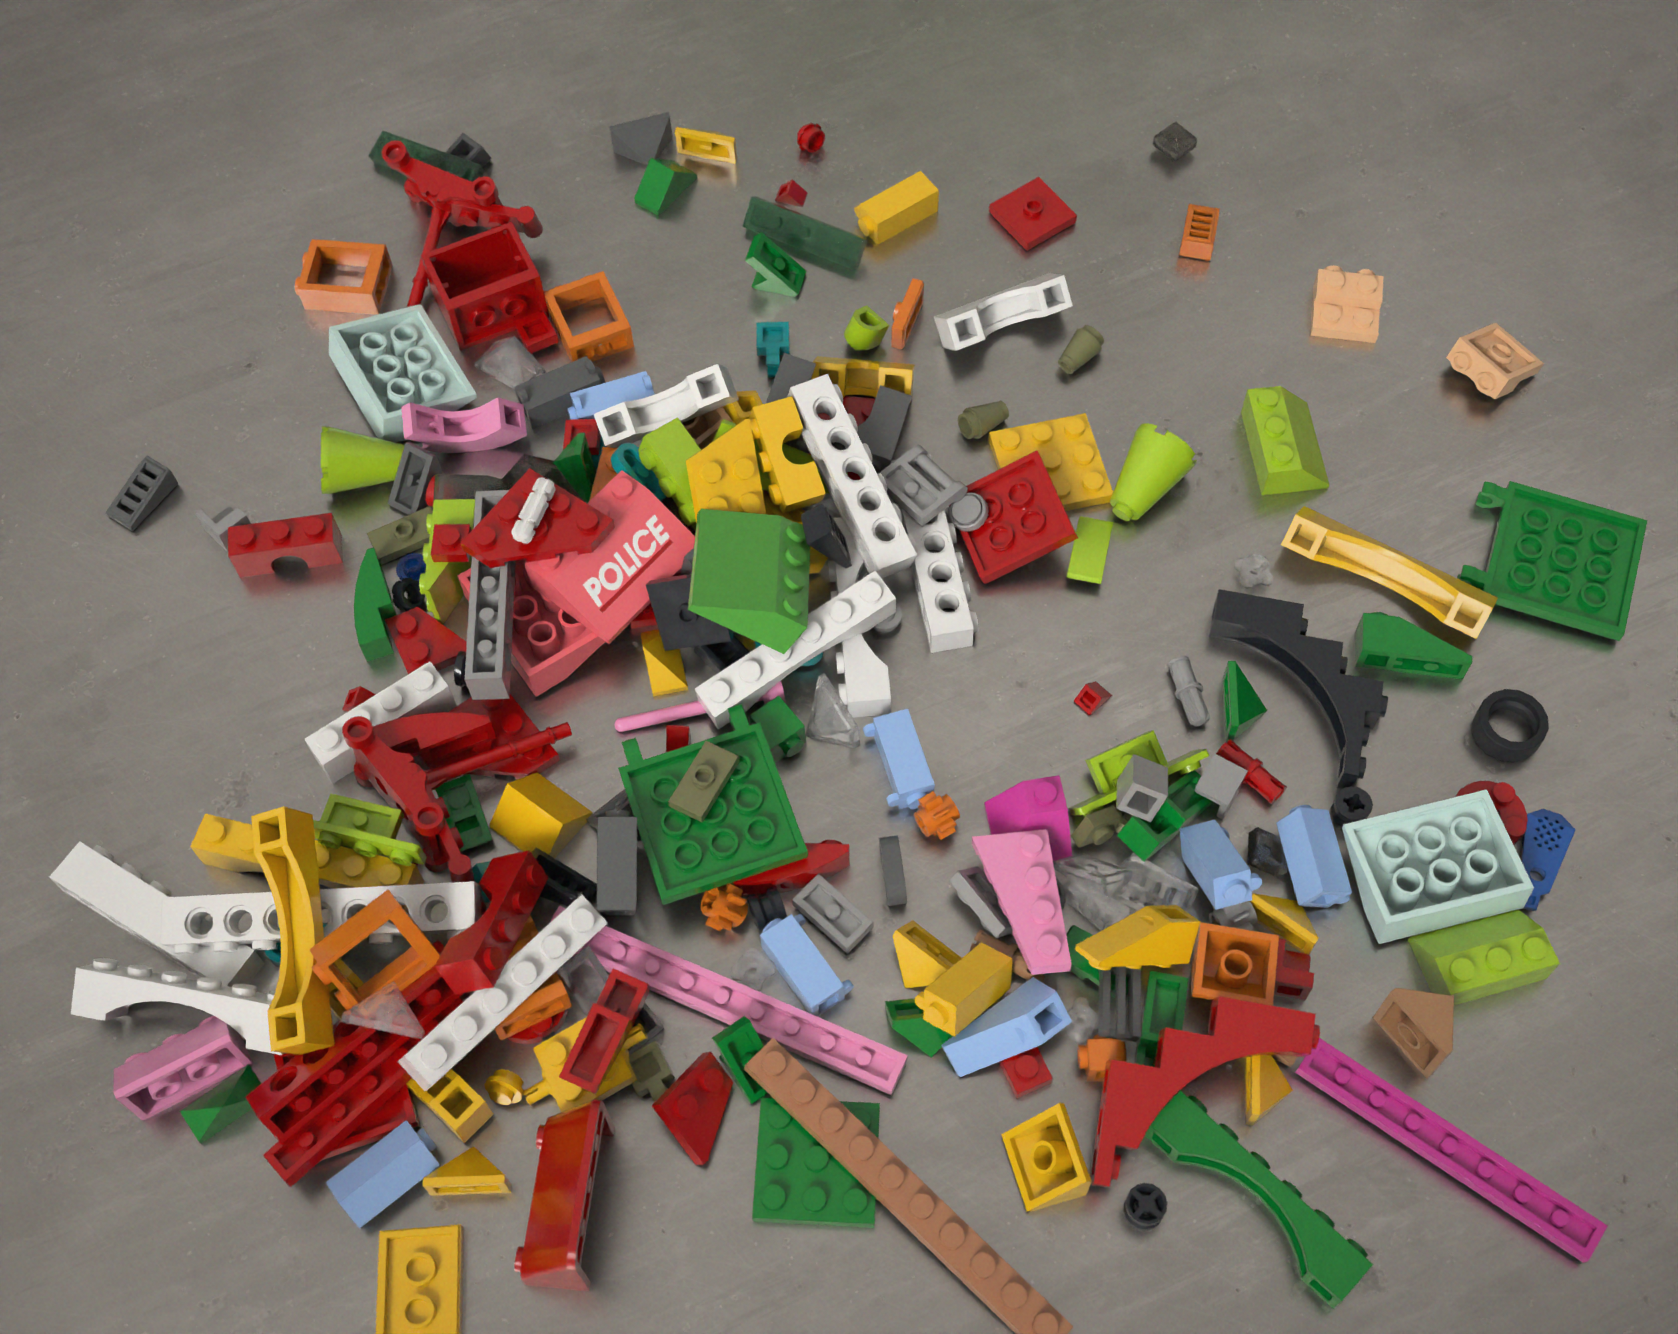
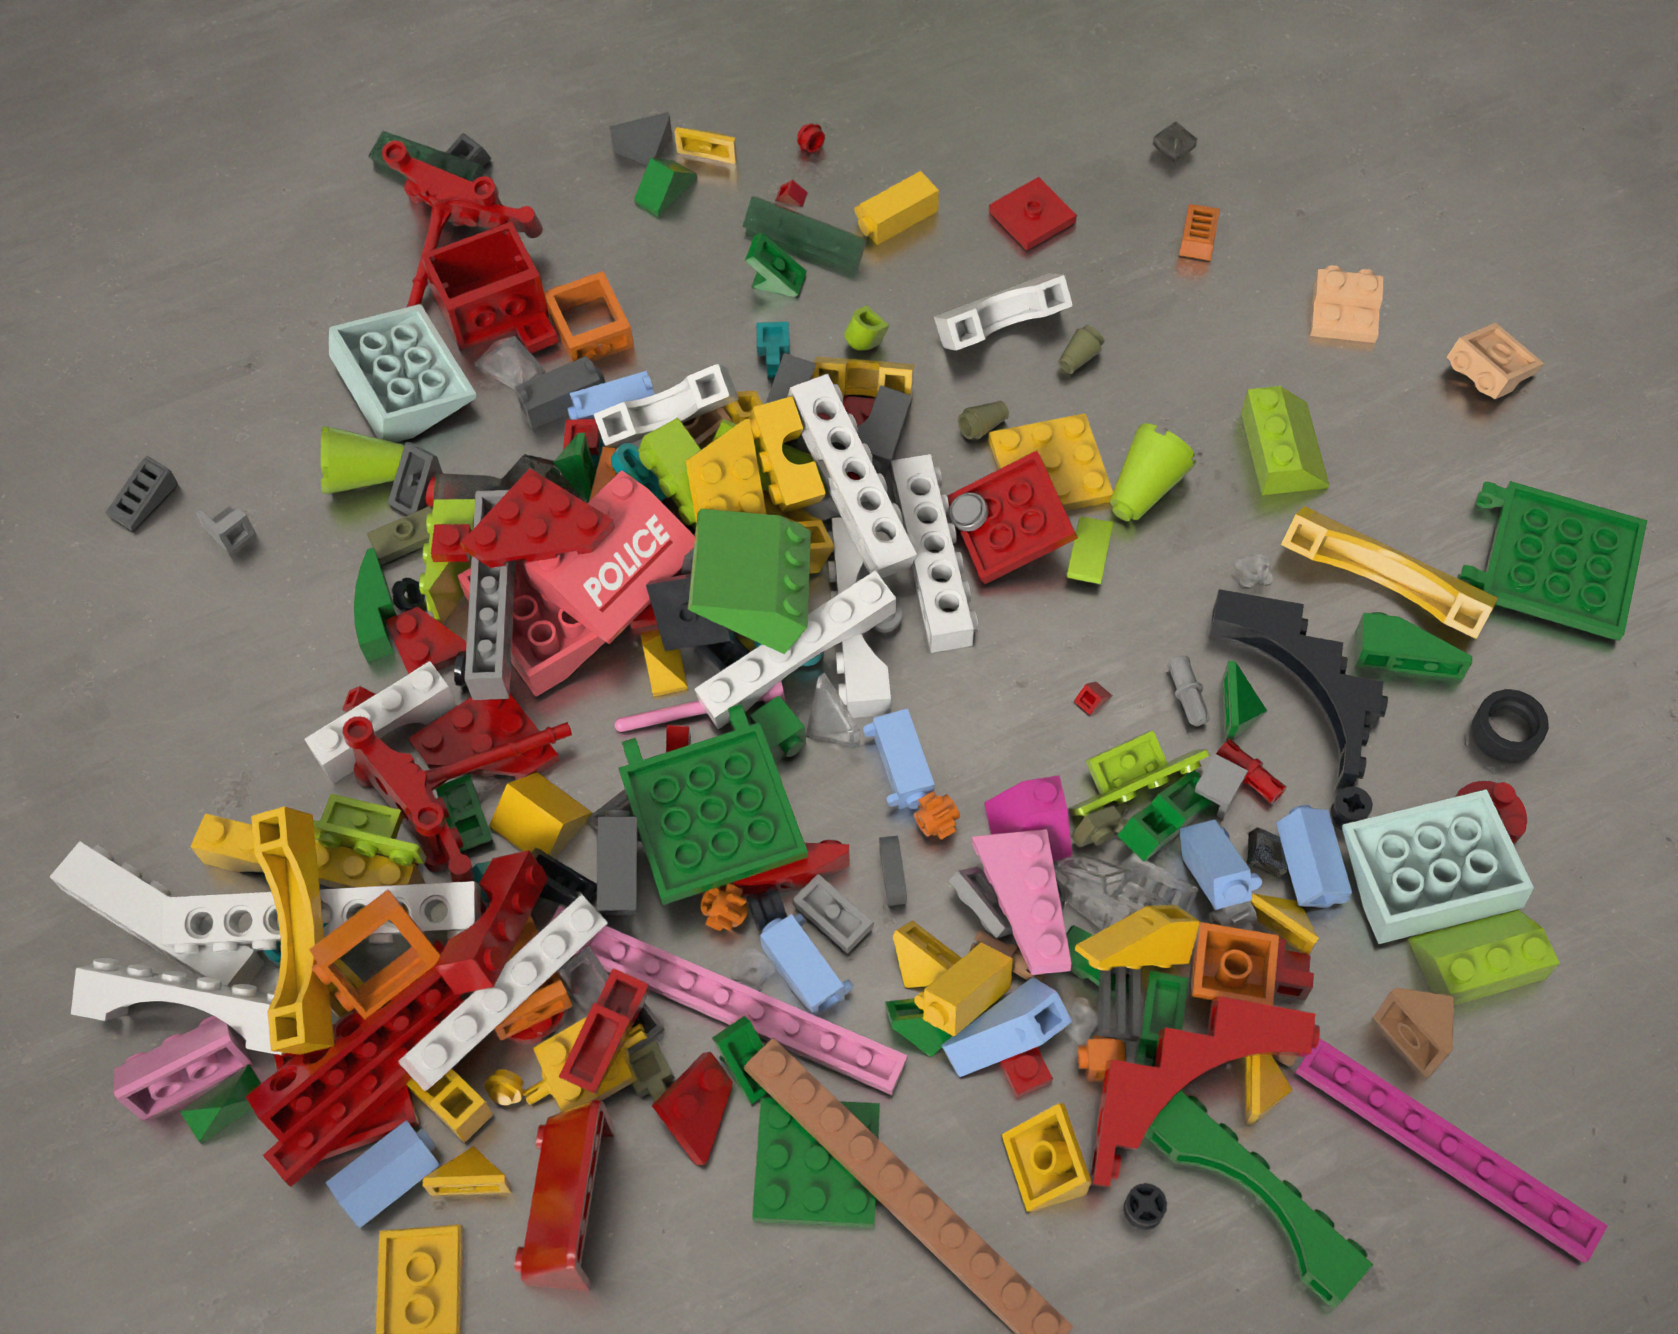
red arch [228,513,343,578] -> none
orange window [295,239,392,315] -> none
clear slope [341,981,424,1039] -> none
red slope [373,712,497,765] -> none
clear blue plate [396,553,426,582] -> none
bright pink arch [401,397,527,453] -> none
white axle [511,477,556,544] -> none
olive plate [668,741,739,823] -> none
black slope [801,504,852,569] -> none
light grey plate [880,444,968,526] -> none
orange plate [891,278,924,350] -> none
light grey brick [1116,754,1168,822] -> none
blue piece [1521,809,1576,911] -> none

